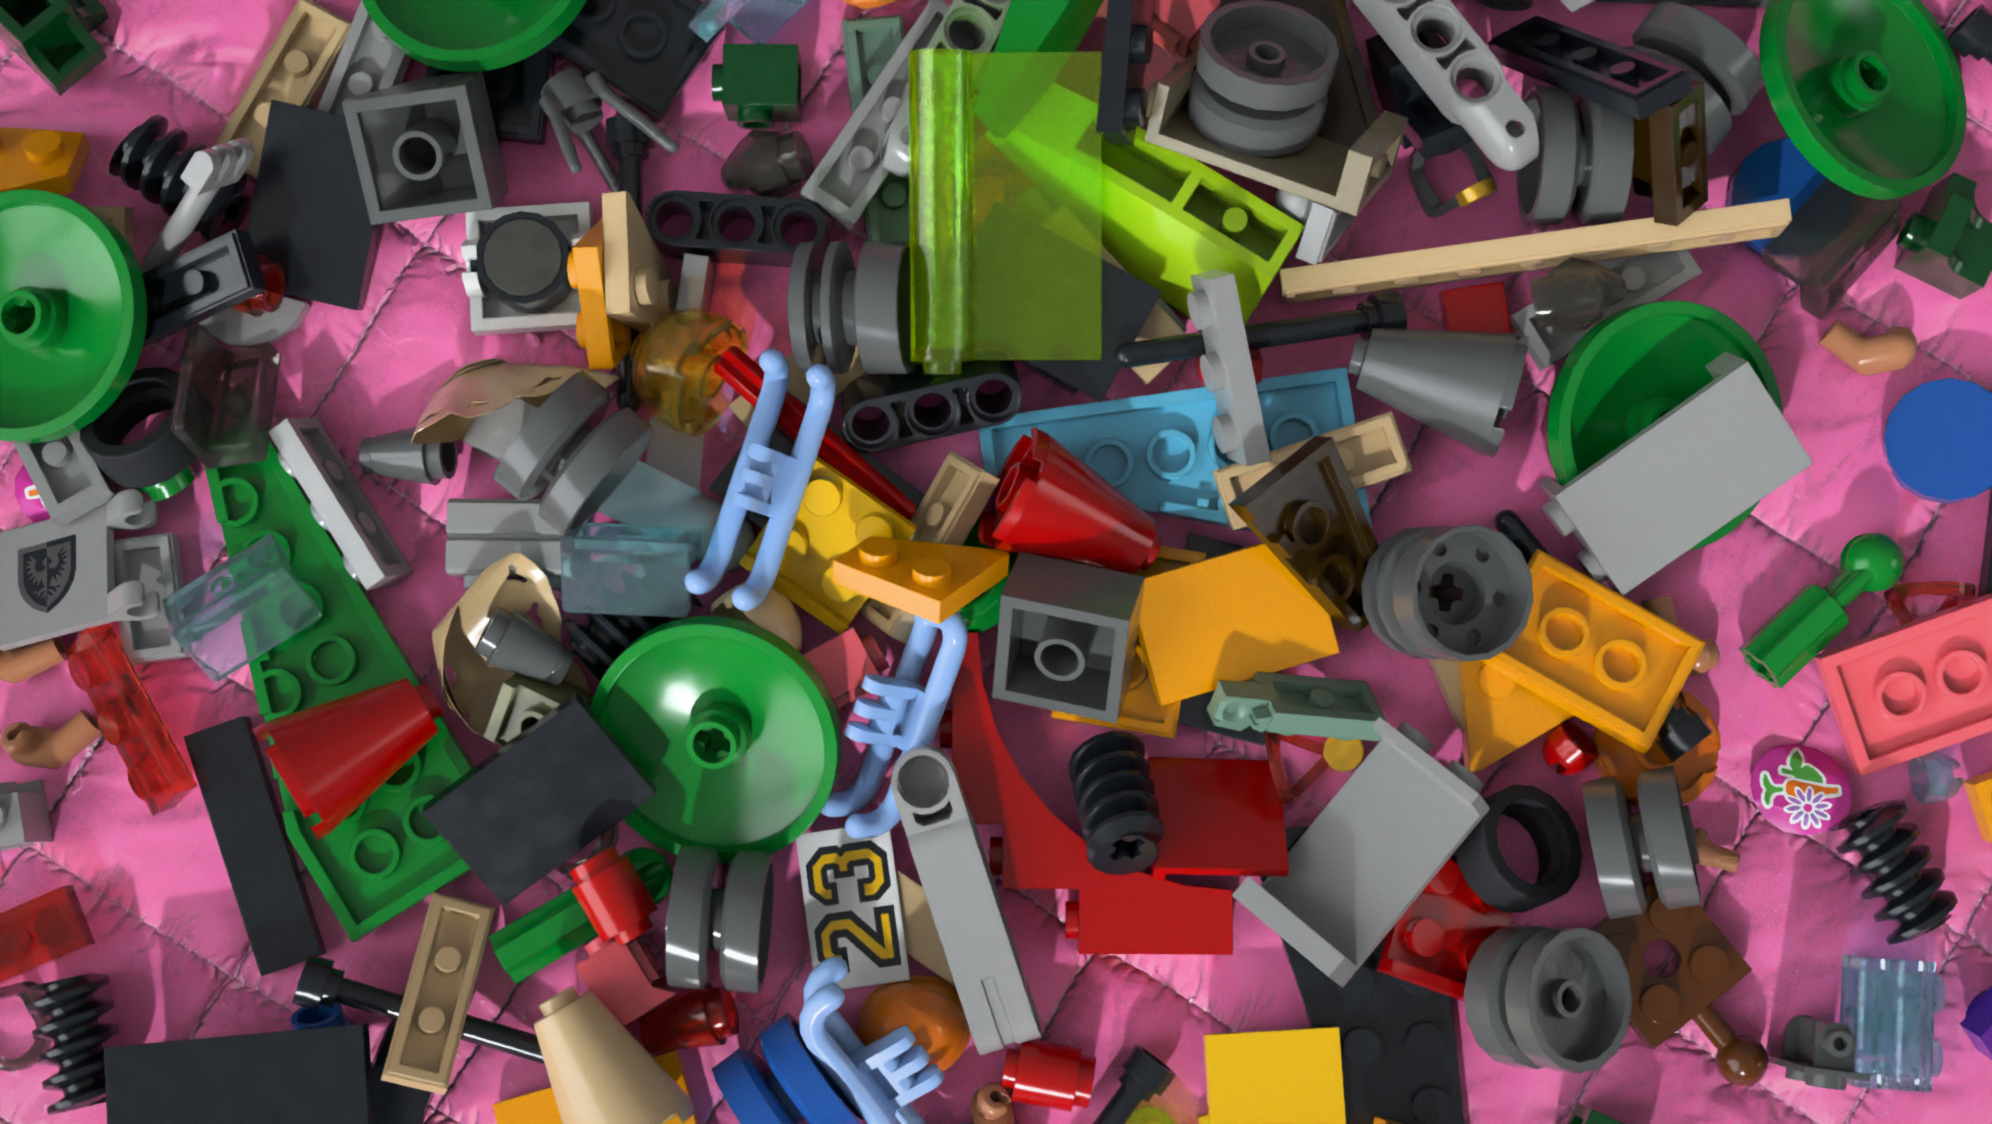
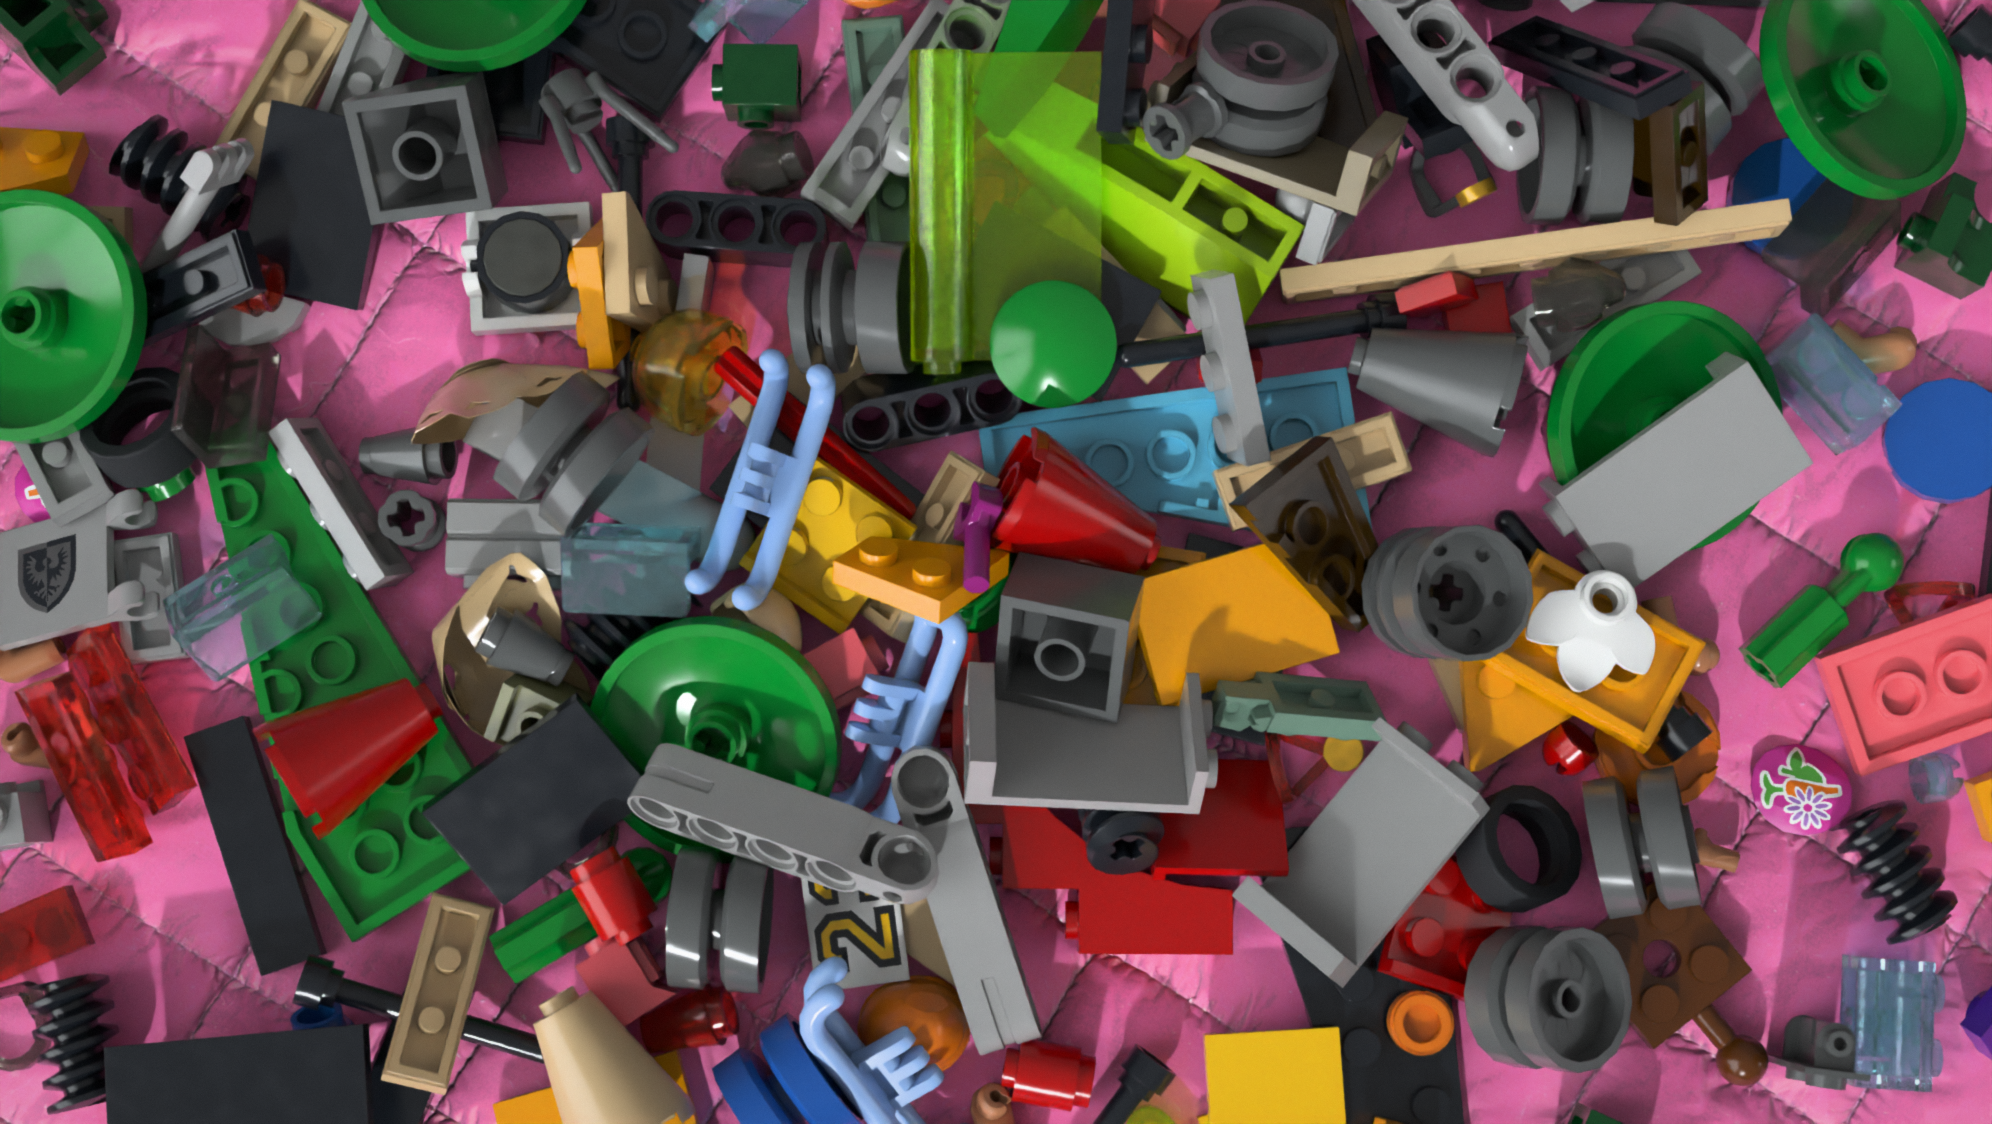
none -> clear red plate [14,671,154,863]
none -> dark grey bush [378,490,447,552]
none -> light grey piece [627,743,939,905]
none -> magenta bar [953,481,1003,593]
none -> light grey panel [963,662,1218,814]
none -> green dish [990,280,1117,408]
none -> dark grey bush [1143,81,1228,160]
none -> orange tile [1386,989,1454,1056]
none -> red tile [1394,271,1479,319]
none -> white plate [1525,570,1656,693]
none -> clear light blue brick [1764,312,1903,455]

